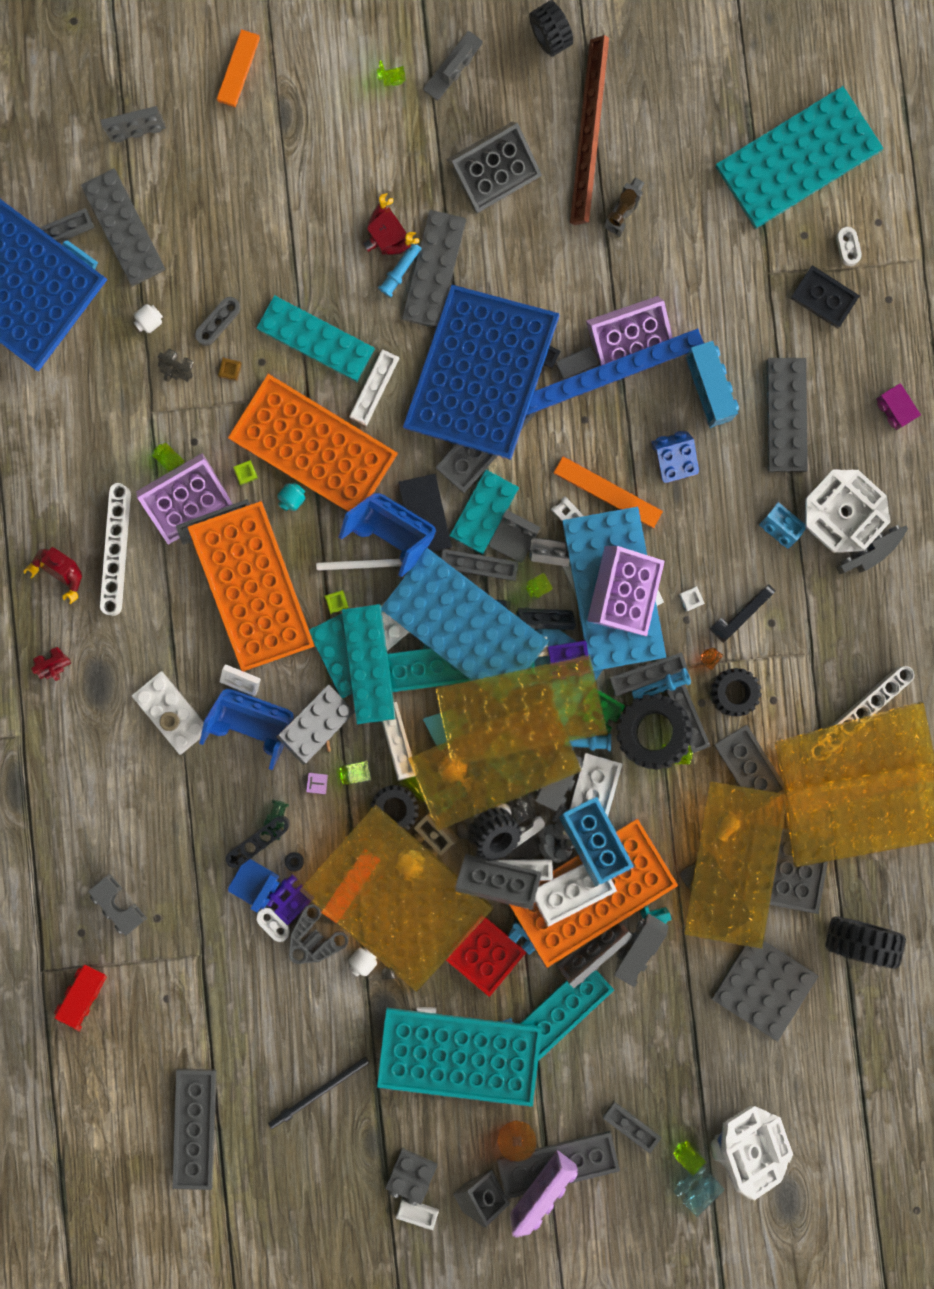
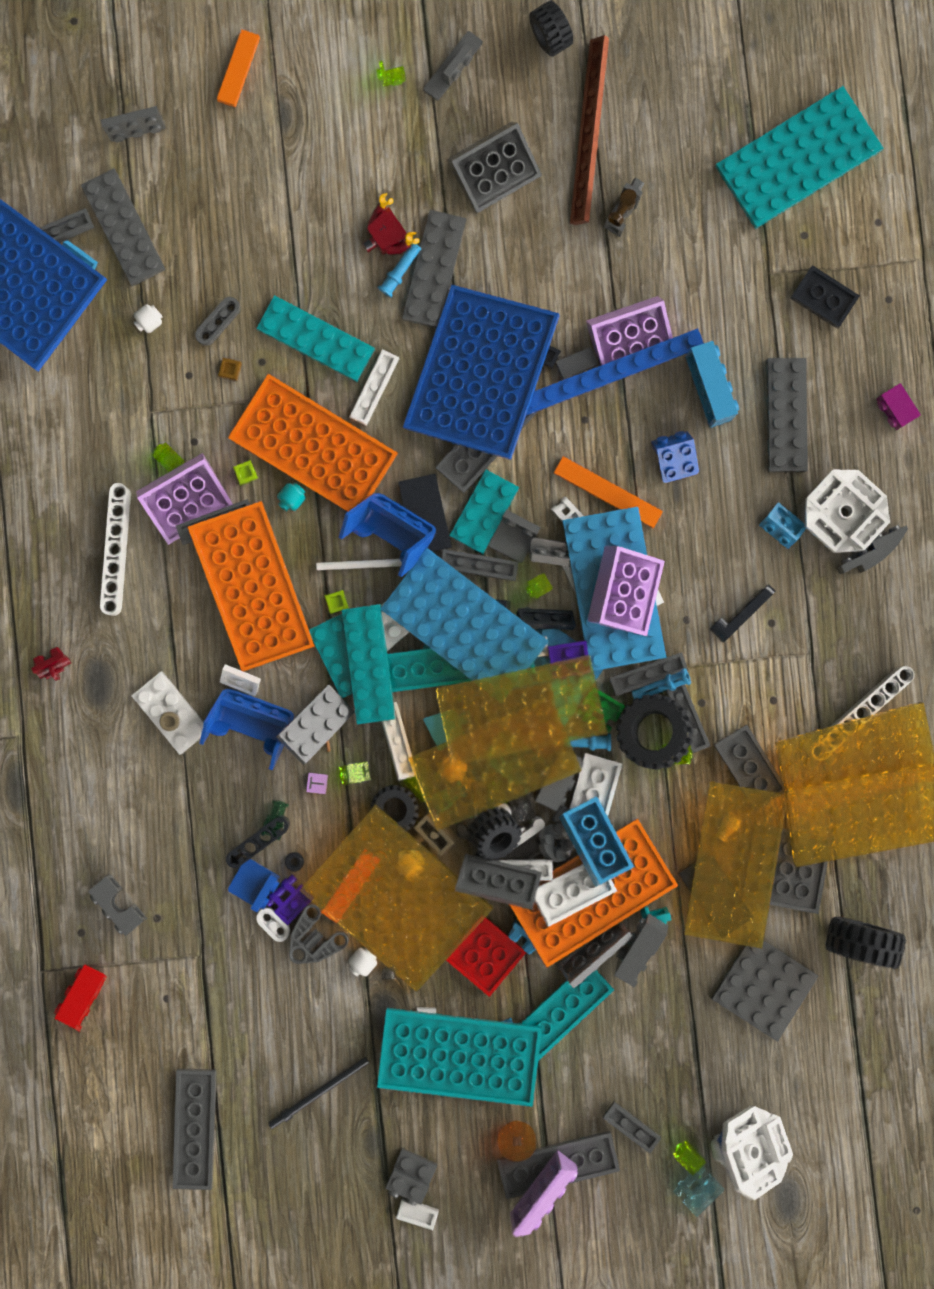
dark red torso [24,547,82,604] -> none
clear smoke hips [157,349,193,382] -> none
dark grey slope [453,1169,510,1227] -> none
white tile [678,586,705,612] -> none
clear orange plate [701,648,724,671] -> none
black tyre [710,668,762,716] -> none
white plate [836,227,861,266] -> none

